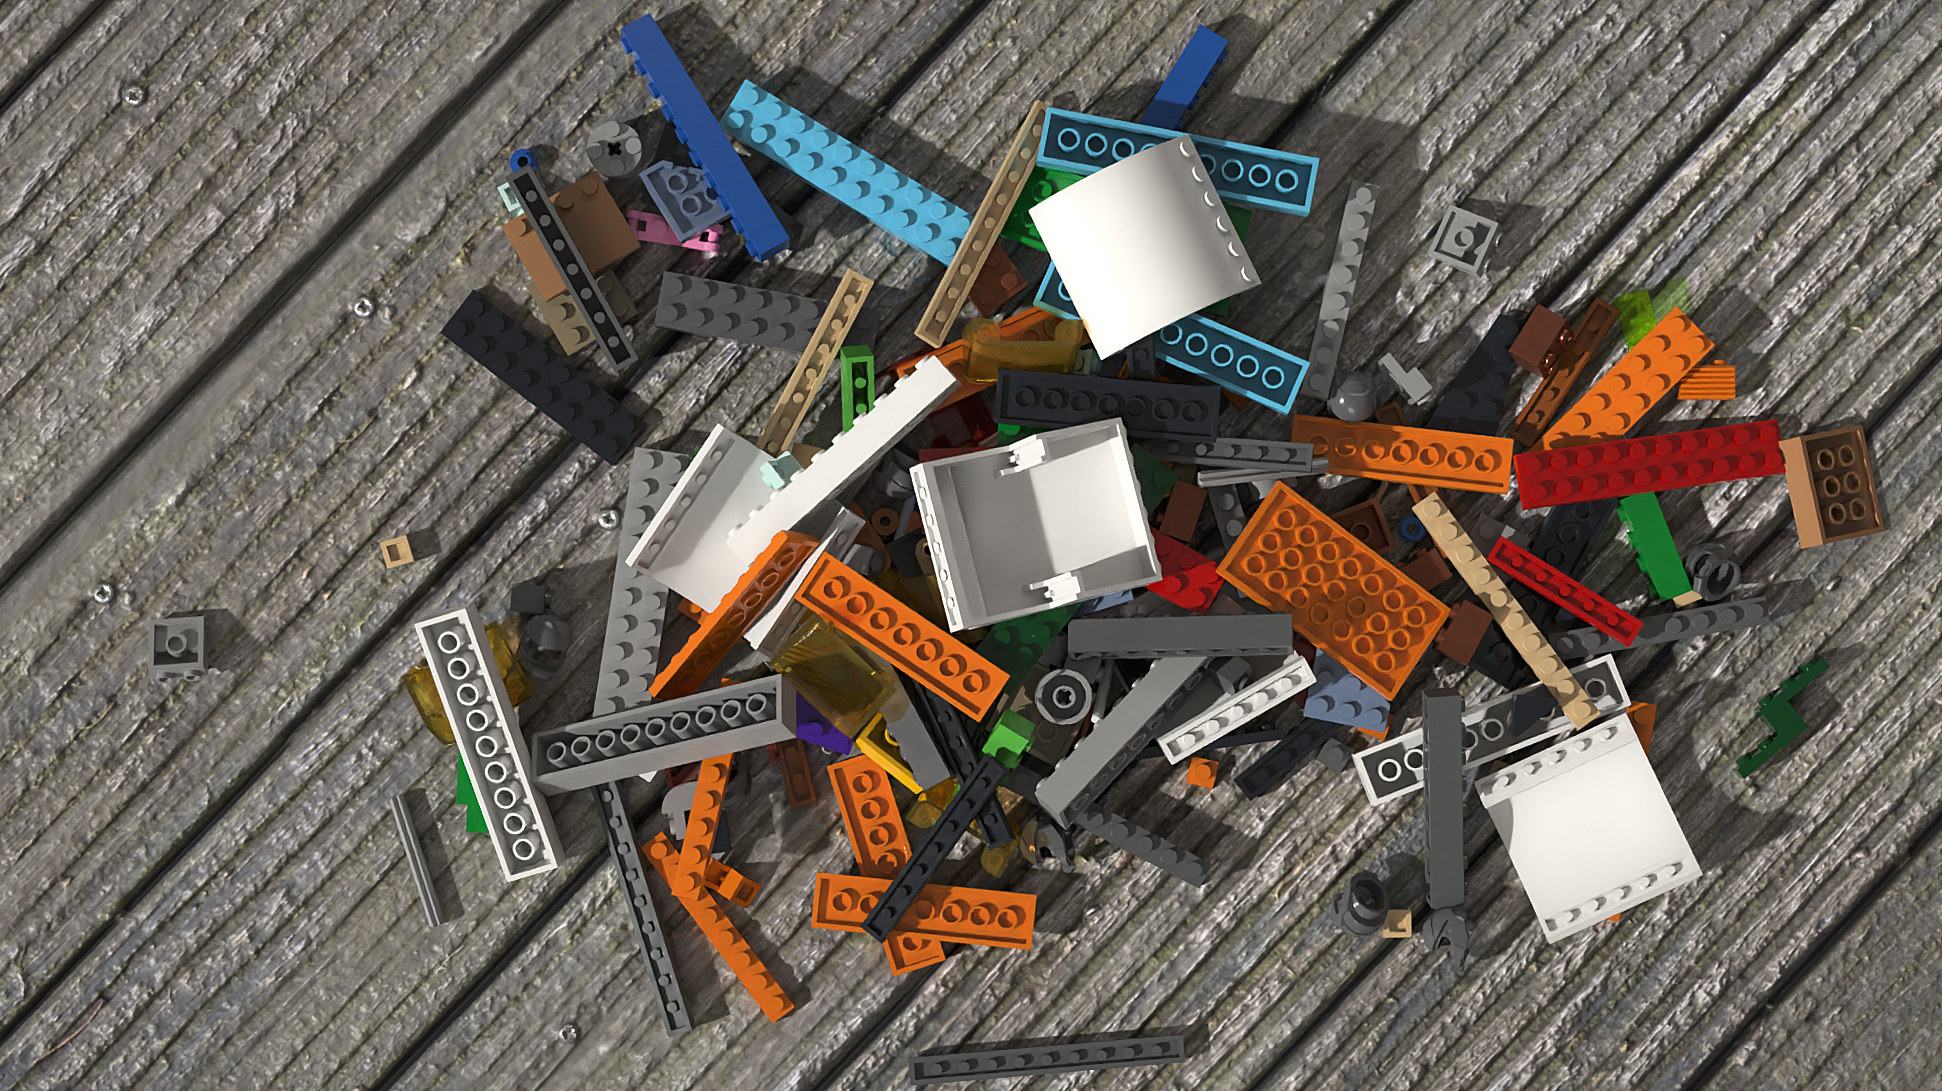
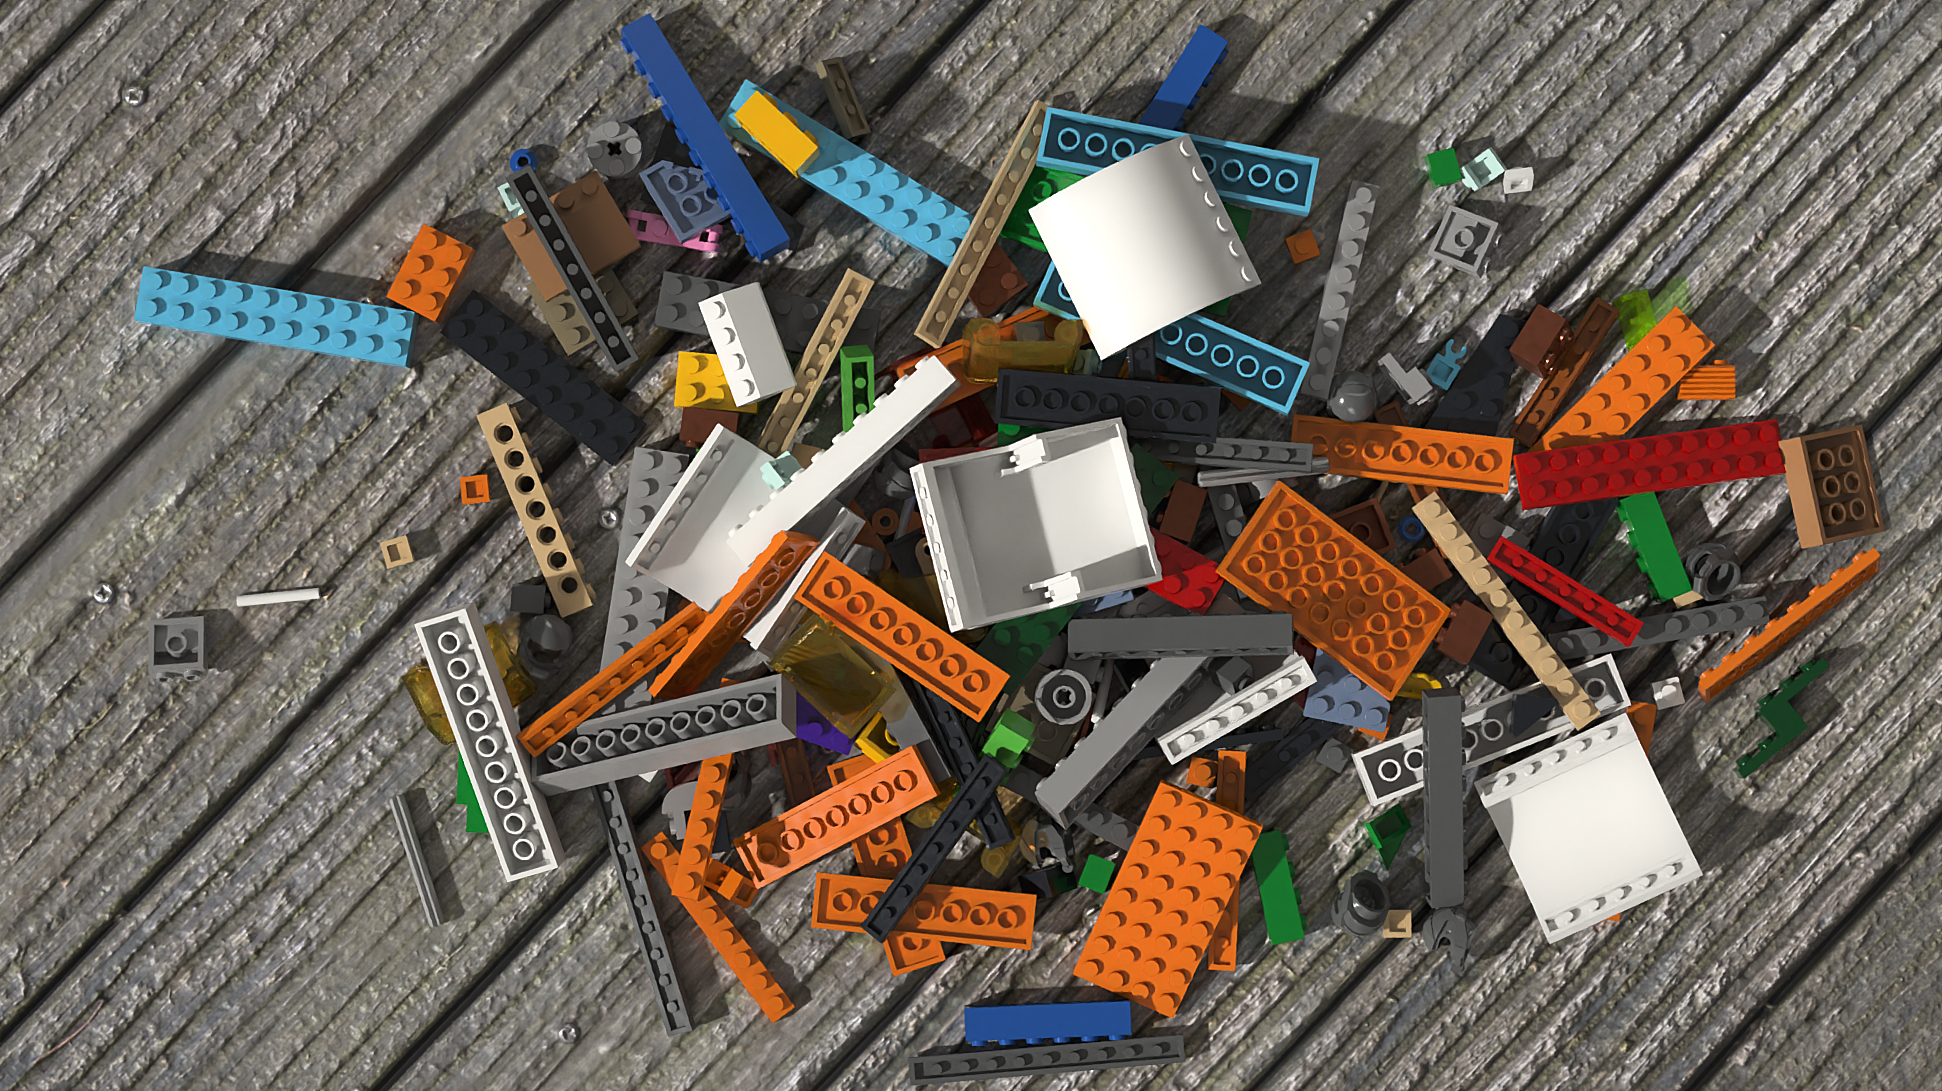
none -> medium azure brick [134,266,419,369]
none -> white bar [236,588,321,607]
none -> orange brick [386,224,477,324]
none -> orange plate [460,474,491,505]
none -> tan brick [476,403,597,618]
none -> orange plate [516,602,707,758]
none -> yellow brick [674,351,759,415]
none -> copper brick [679,406,742,449]
none -> white slope [698,282,797,407]
none -> orange plate [732,744,941,889]
none -> yellow brick [734,91,820,178]
none -> dark tan plate [815,57,871,140]
none -> blue brick [964,999,1132,1046]
none -> dark grey brick [1011,322,1045,355]
none -> black slope [1018,864,1078,901]
none -> orange plate [1072,779,1263,1019]
none -> green panel [1077,854,1116,894]
none -> orange plate [1208,749,1247,971]
none -> green brick [1250,829,1308,945]
none -> orange plate [1284,229,1320,265]
none -> green slope [1361,803,1412,871]
none -> yellow tile [1396,672,1442,700]
none -> green panel [1424,148,1462,189]
none -> medium azure plate [1426,339,1467,391]
none -> light aqua bracket [1460,147,1507,191]
none -> white plate [1503,167,1534,194]
none -> white plate [1650,676,1685,710]
none -> orange plate [1698,548,1881,703]

